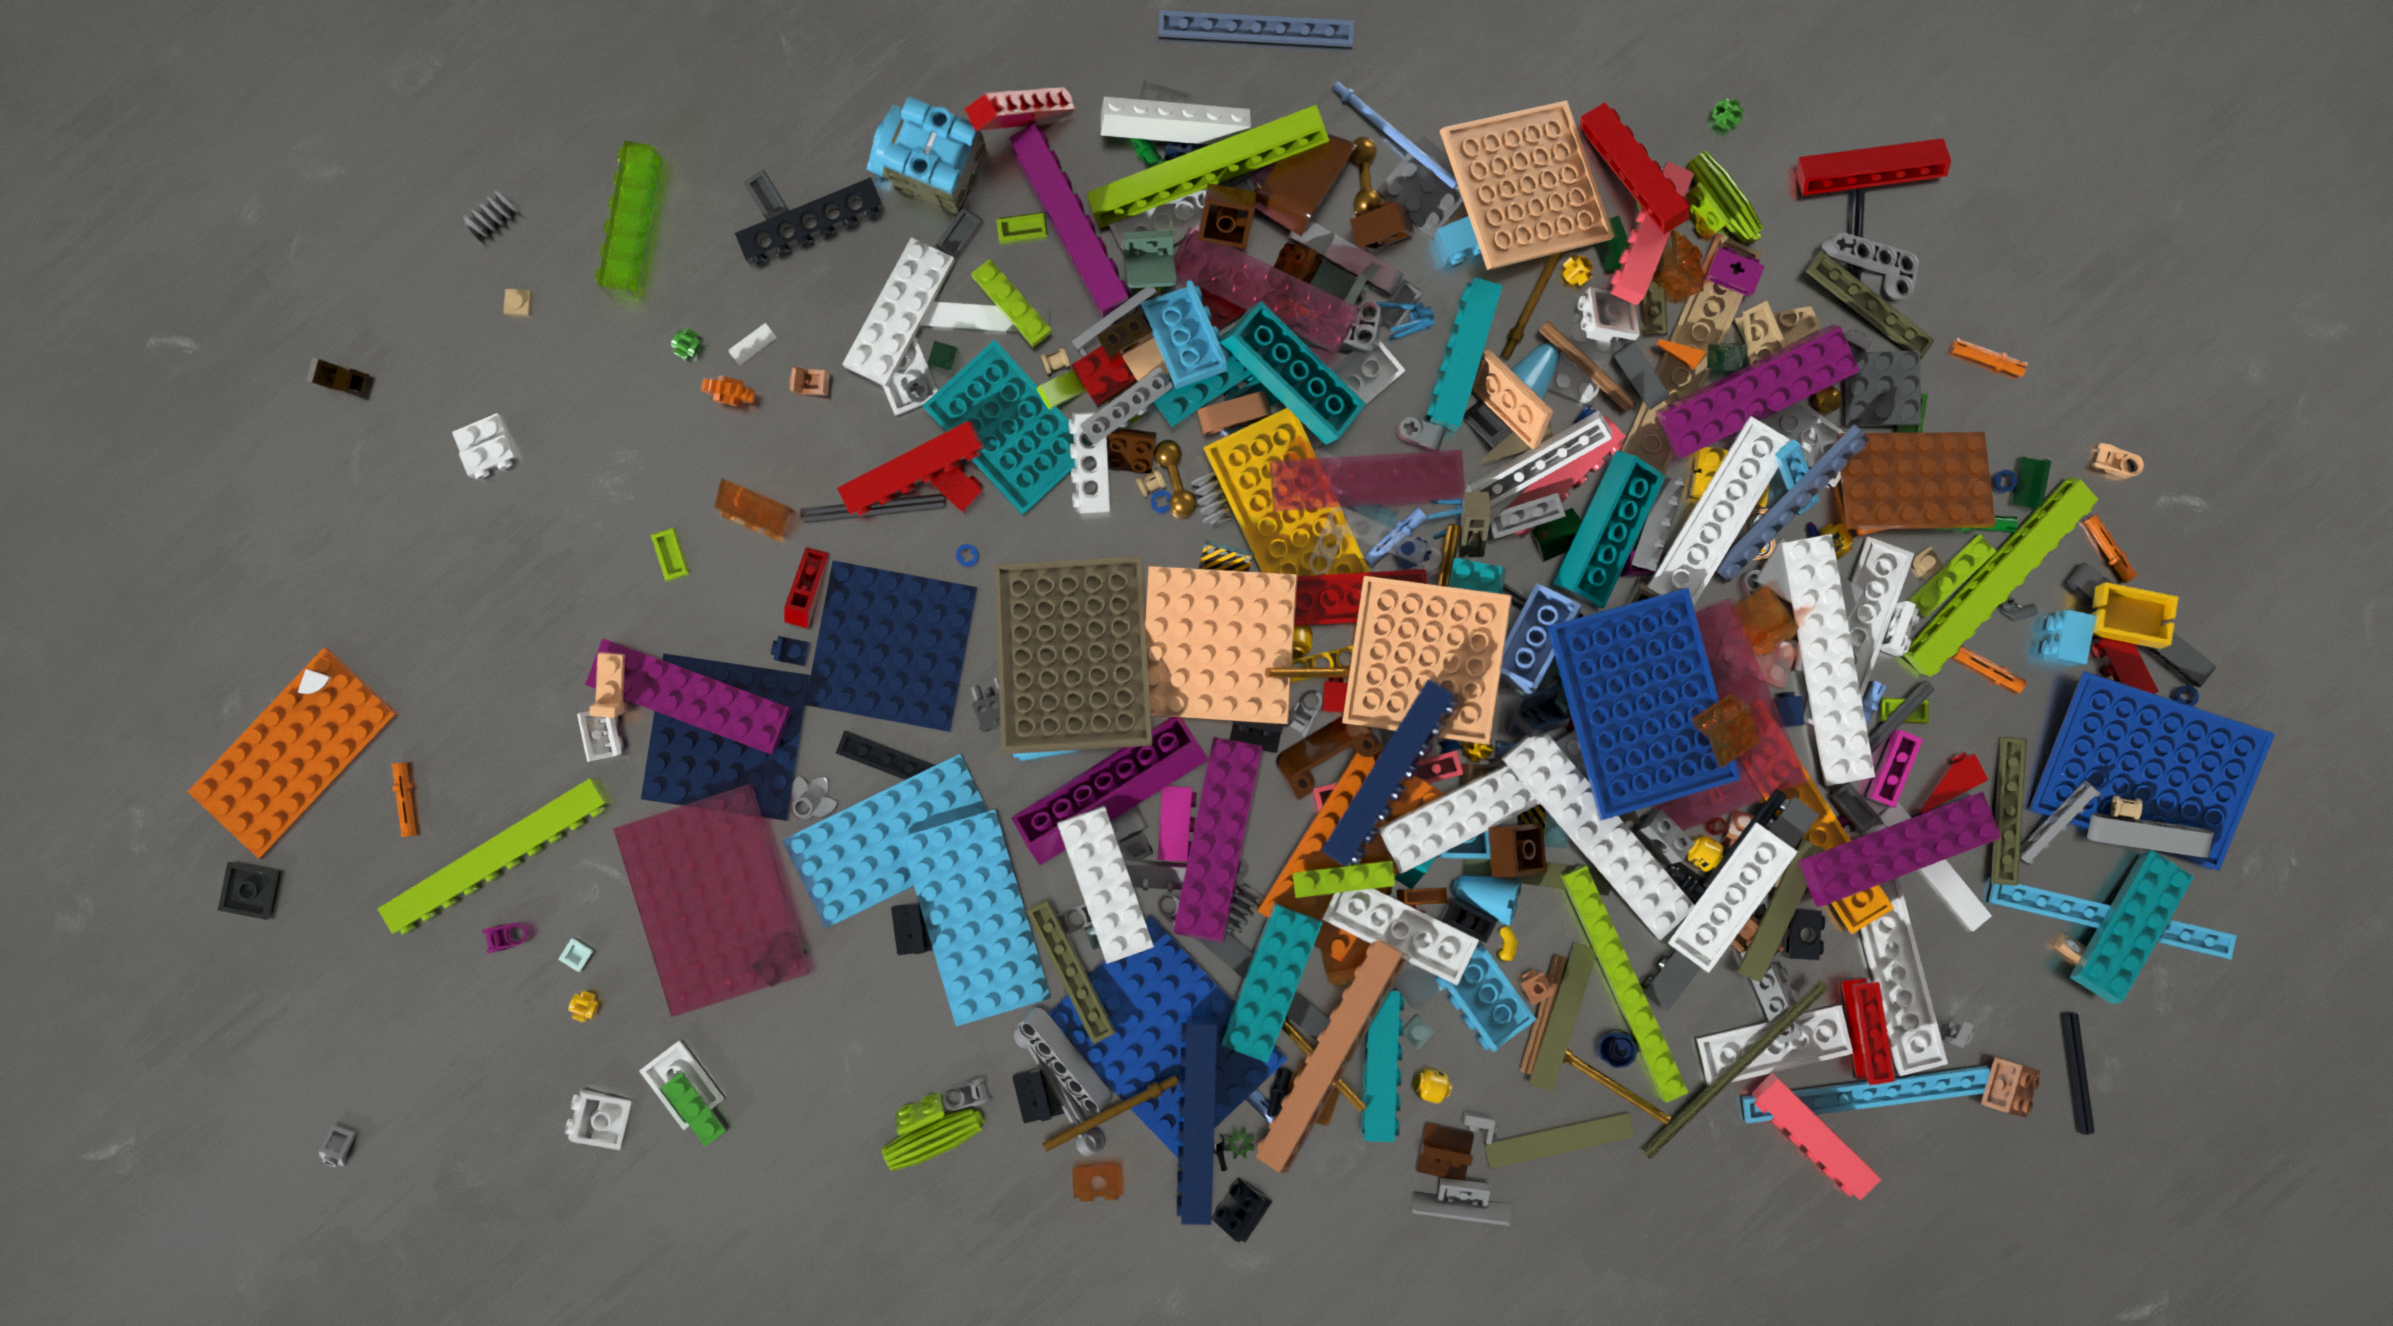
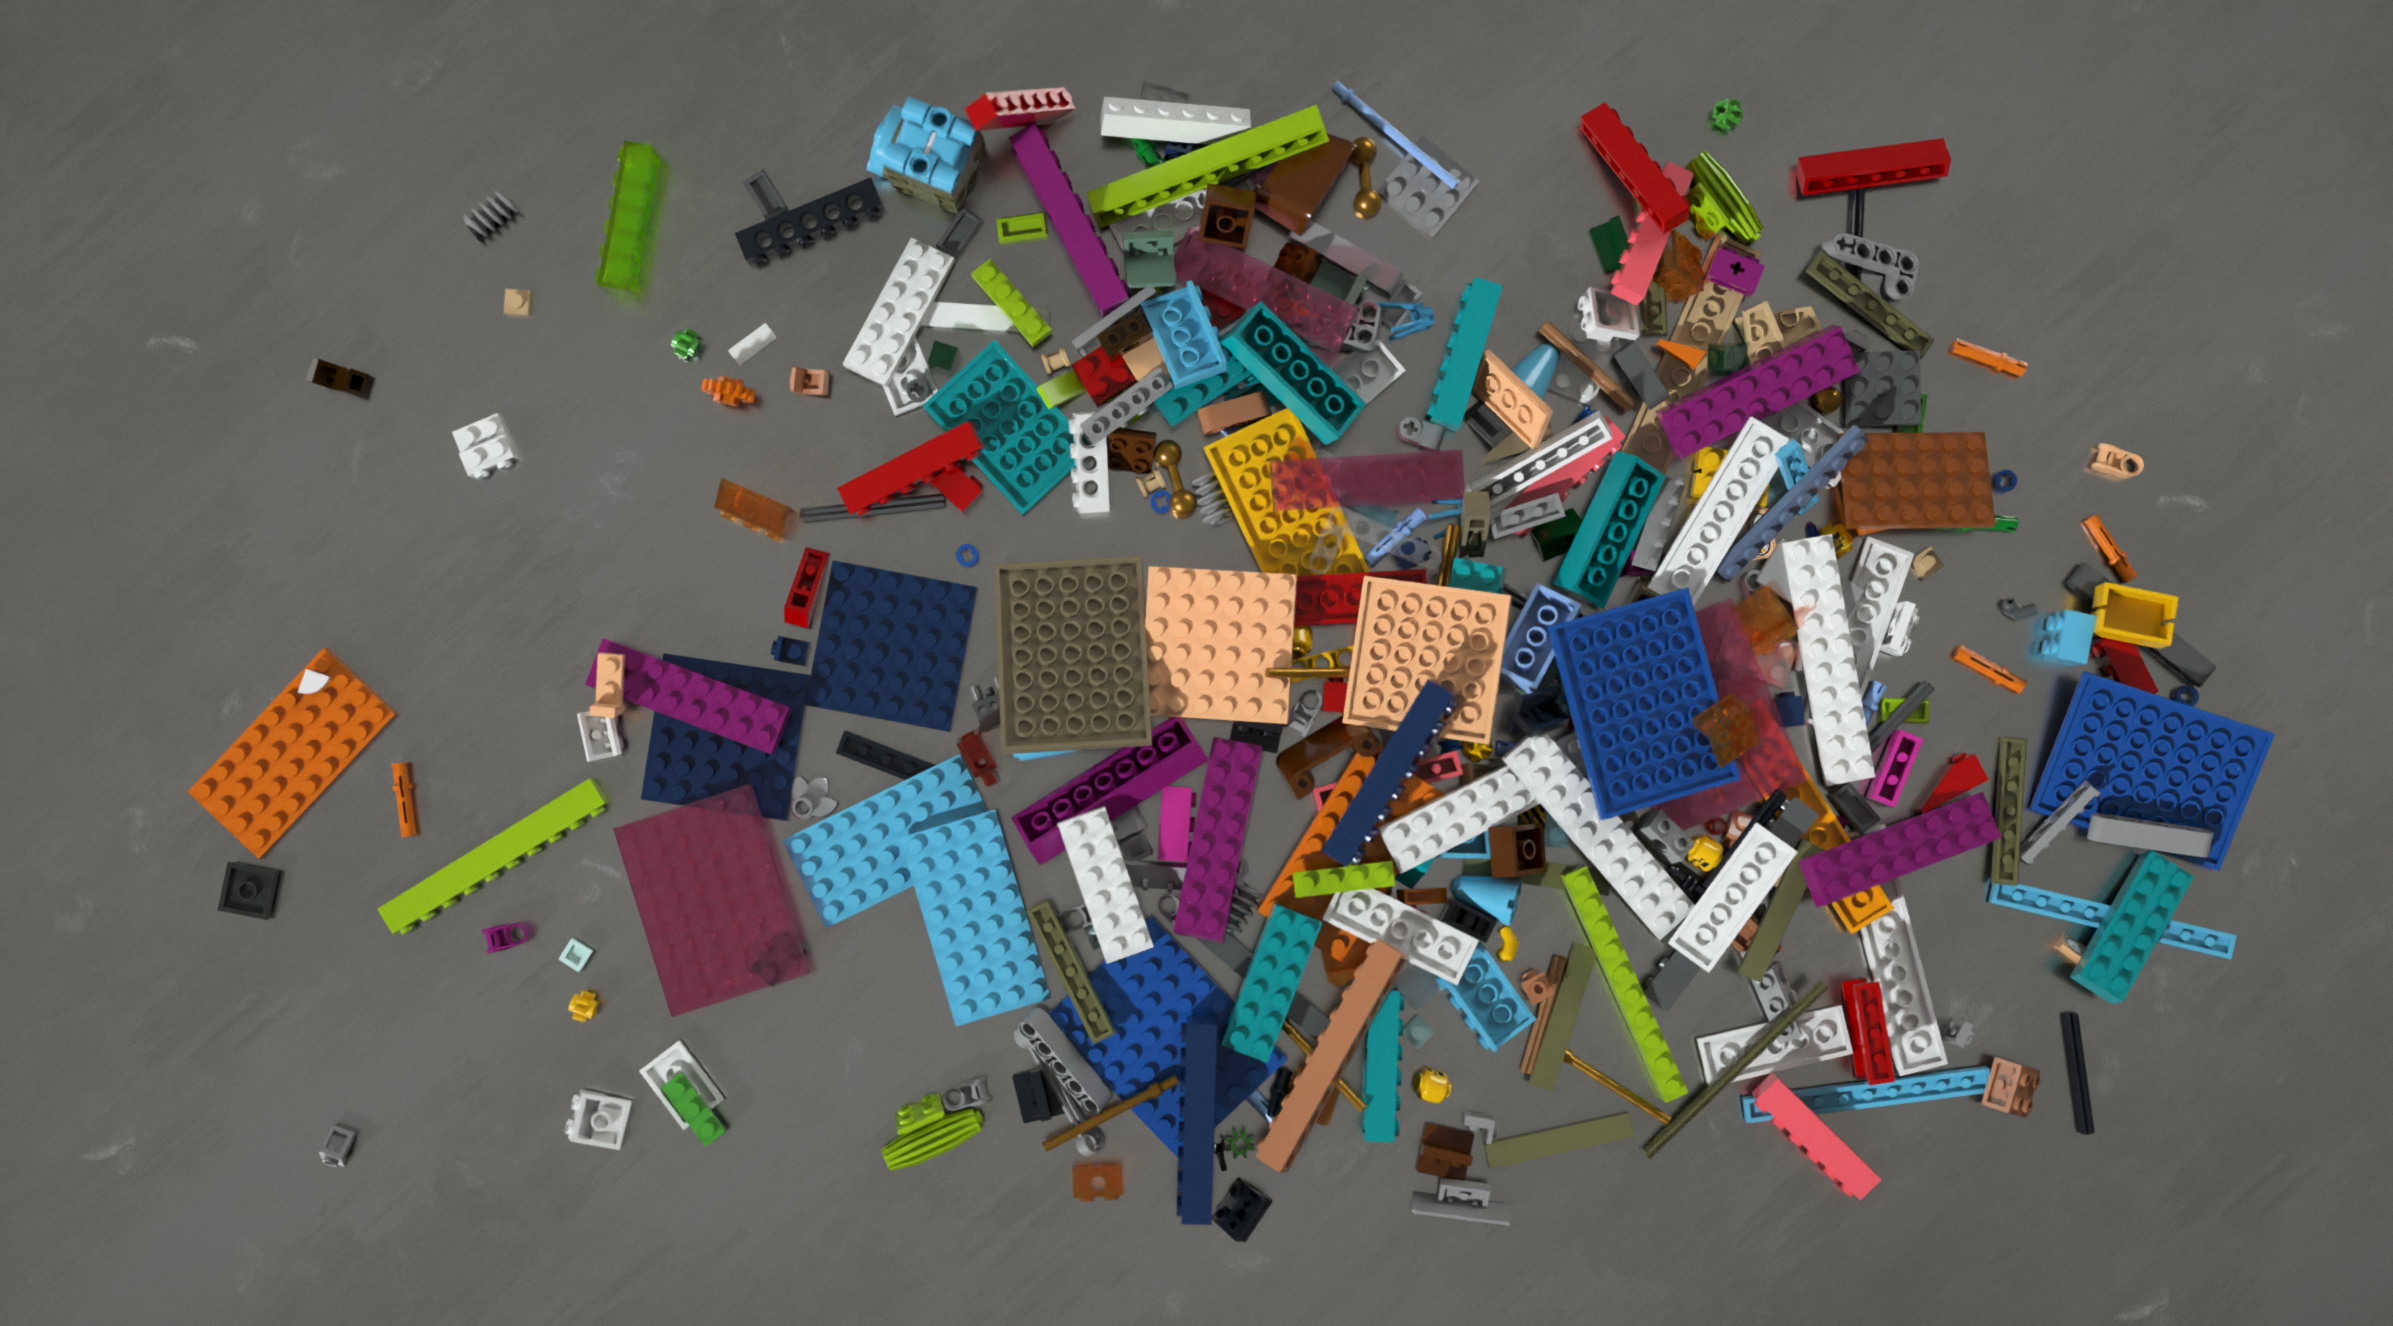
lime tile [650,527,690,582] -> none
black bracket [891,903,933,955] -> none
sand blue plate [1158,10,1354,47] -> none
slope [1198,540,1254,572] -> none
reddish brown brick [1350,200,1415,251] -> none
medium azure brick [1433,216,1482,266] -> none
light nougat plate [1440,100,1614,270] -> none
pearl gold bar [1501,252,1563,359] -> none
yellow gear [1563,254,1593,286] -> none
dark blue hair [1598,1031,1639,1068] -> none
black brick [1785,908,1825,960] -> none
white tile [1878,802,1992,931] -> none
lime brick [1903,477,2099,677] -> none
lime plate [1906,534,1997,618] -> none
dark green panel [2010,456,2052,510] -> none
tan bush [2110,796,2142,821] -> none
none -> clear red torso [957,727,999,787]

